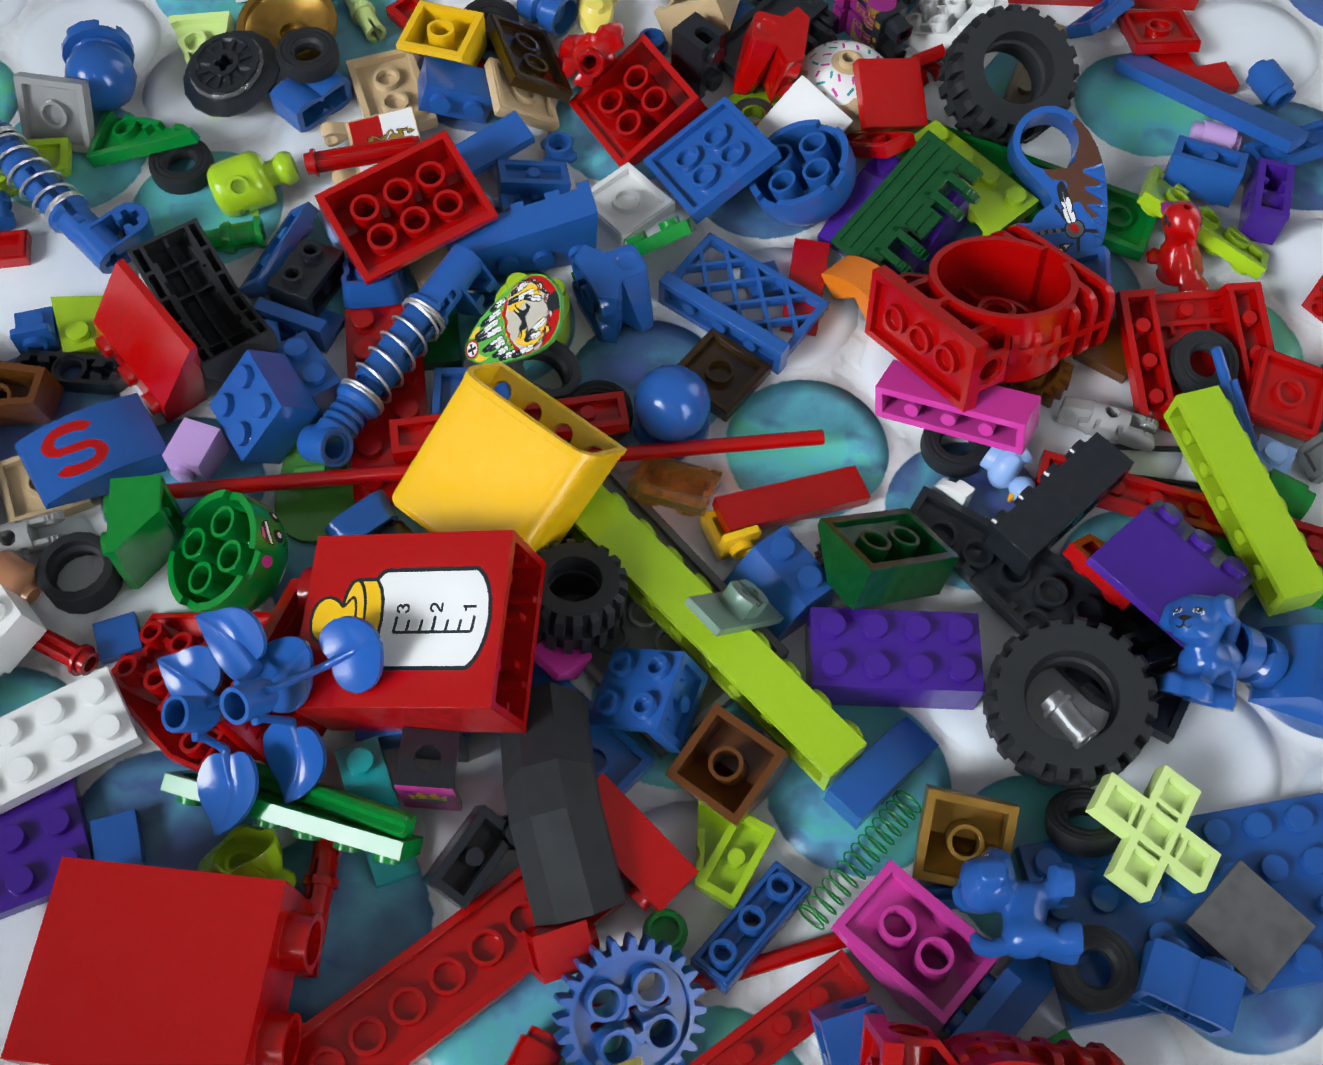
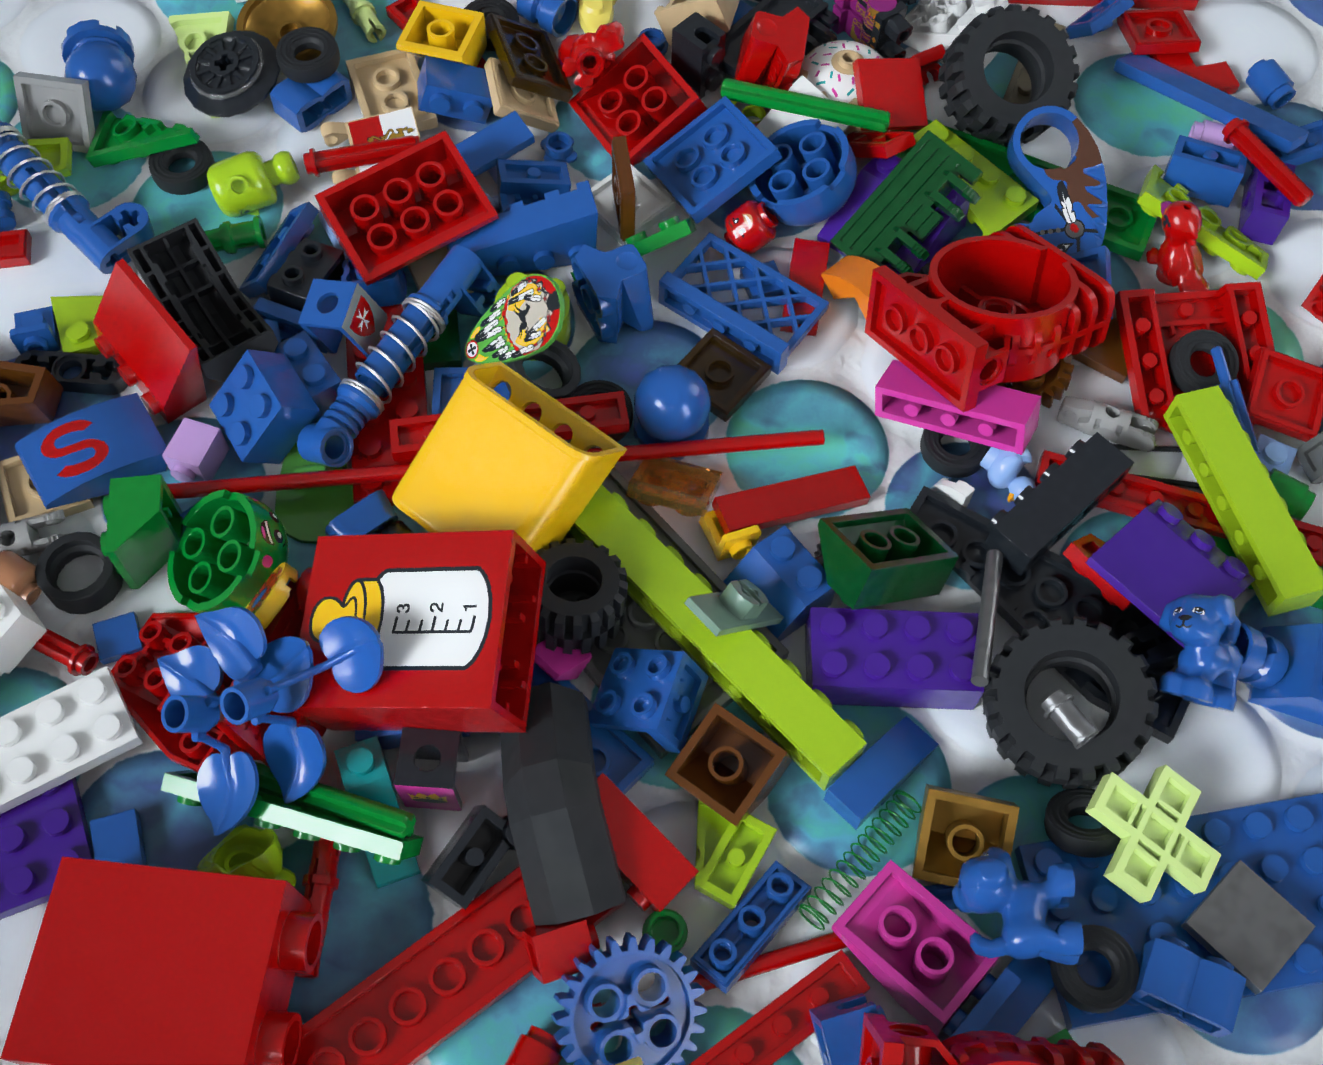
none -> yellow tile [245,562,298,629]
none -> blue piece [298,279,387,357]
none -> reddish brown tile [612,136,635,241]
none -> green axle [721,78,891,133]
none -> red head [724,200,778,254]
none -> flat silver bar [971,549,1003,687]
none -> red axle [1222,117,1314,207]

